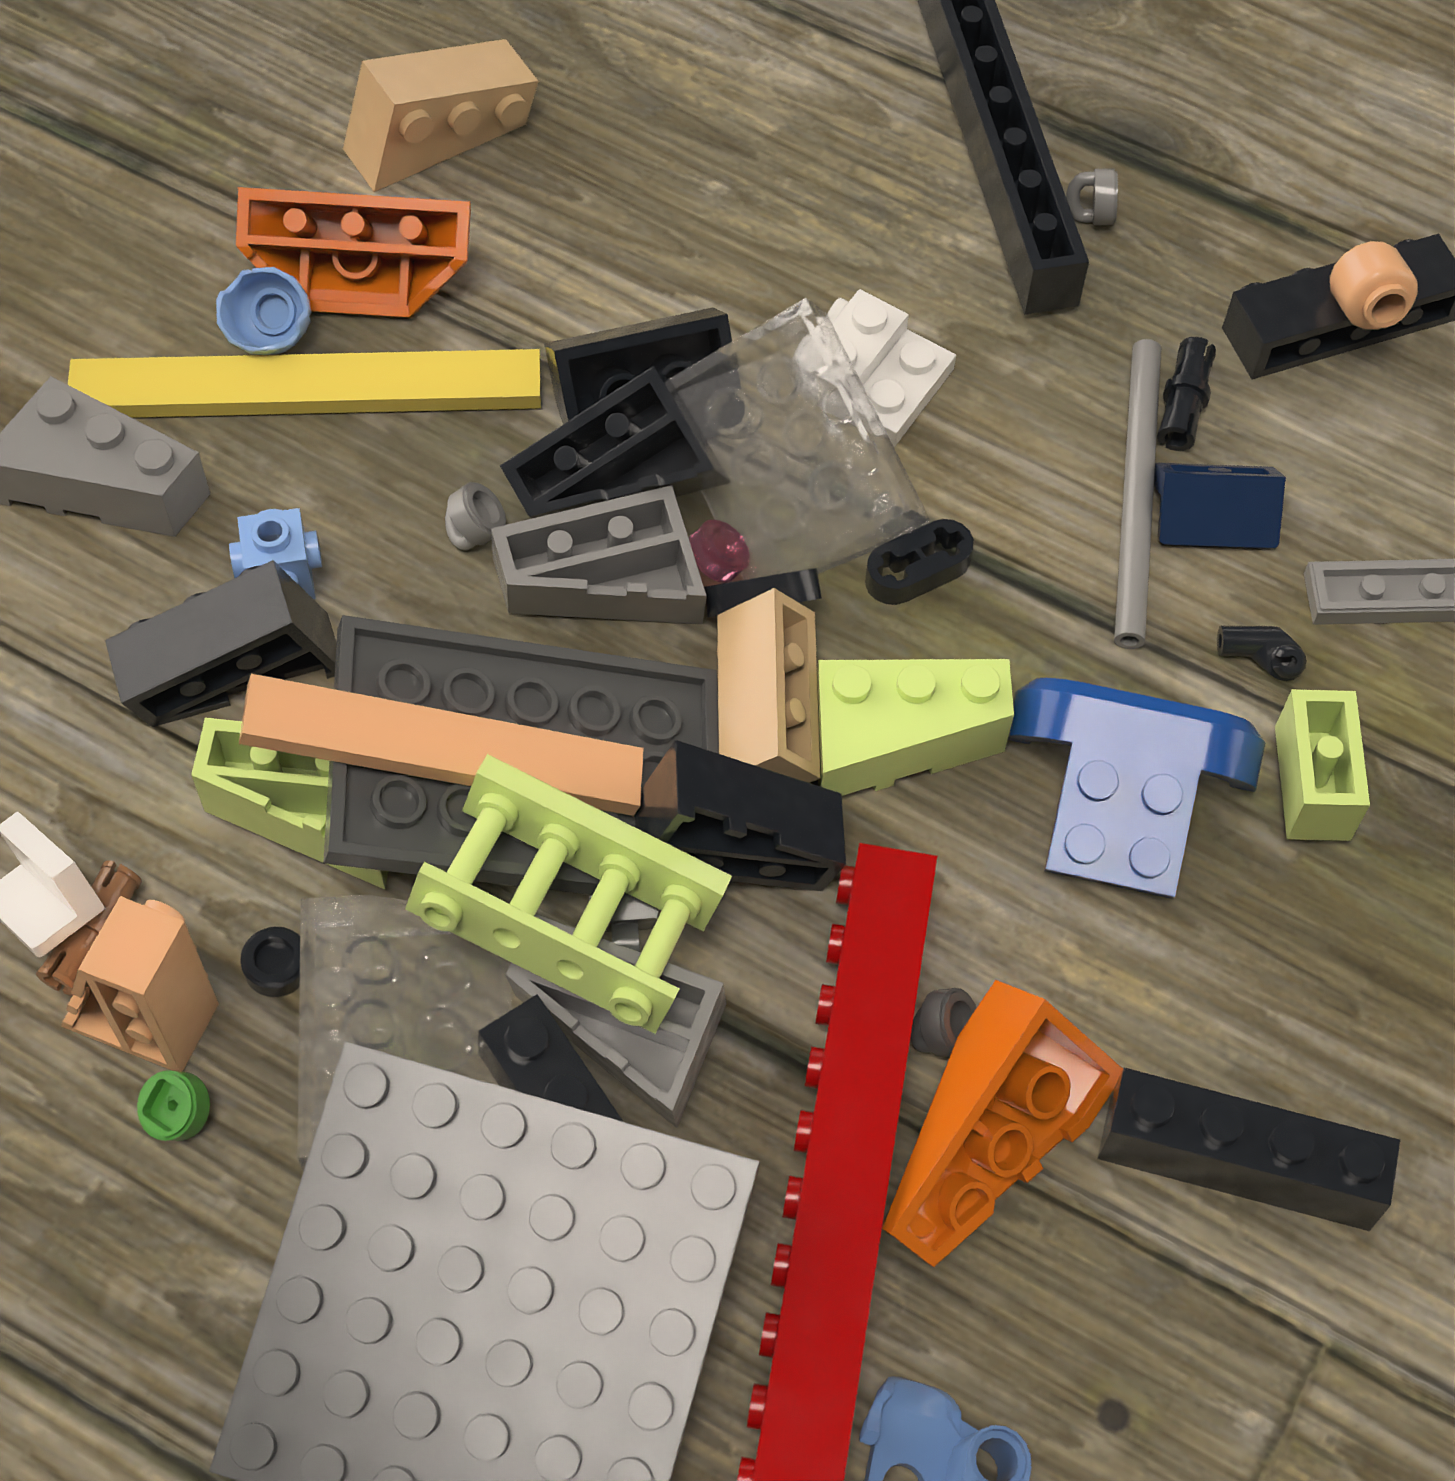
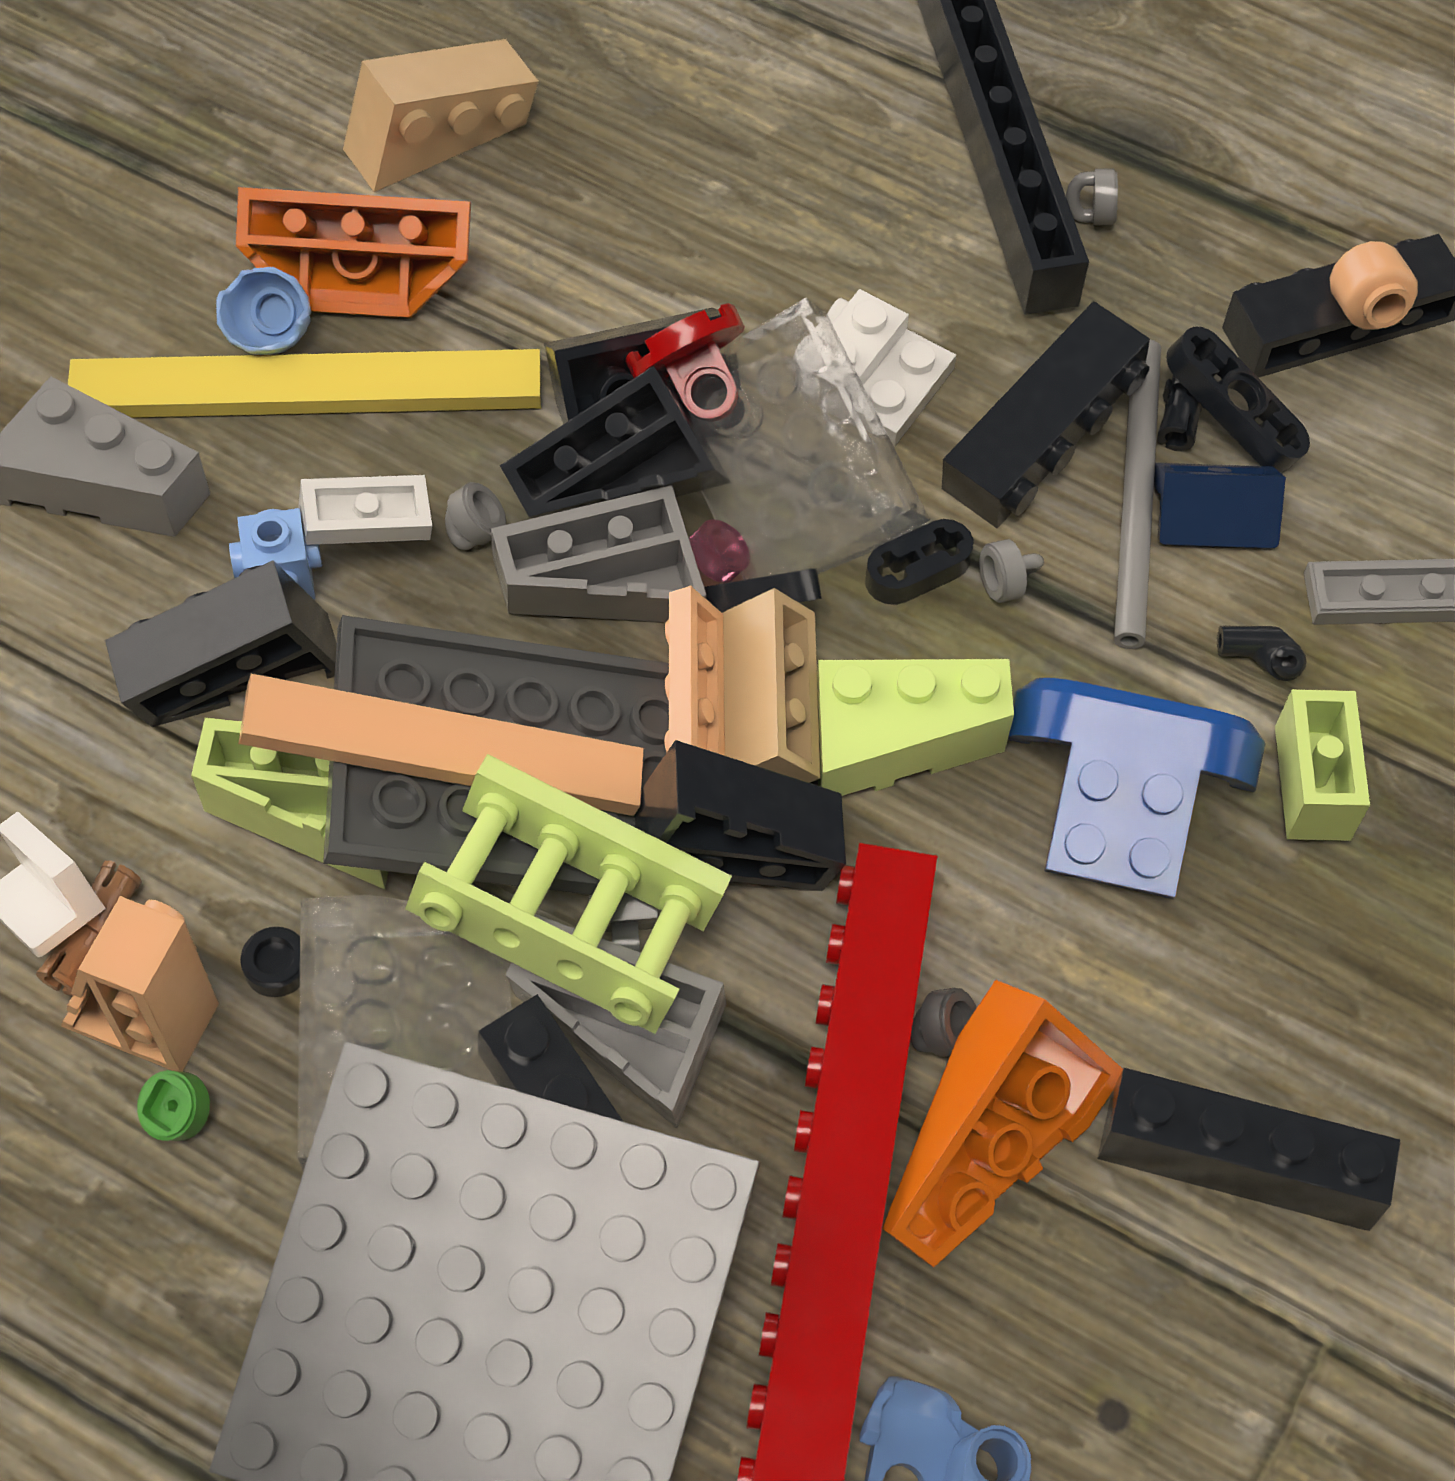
none -> white panel [298,475,432,545]
none -> red tile [626,303,745,422]
none -> light nougat plate [665,586,725,756]
none -> black brick [942,300,1150,528]
none -> light grey tile [979,539,1044,603]
none -> black beam [1166,327,1310,472]

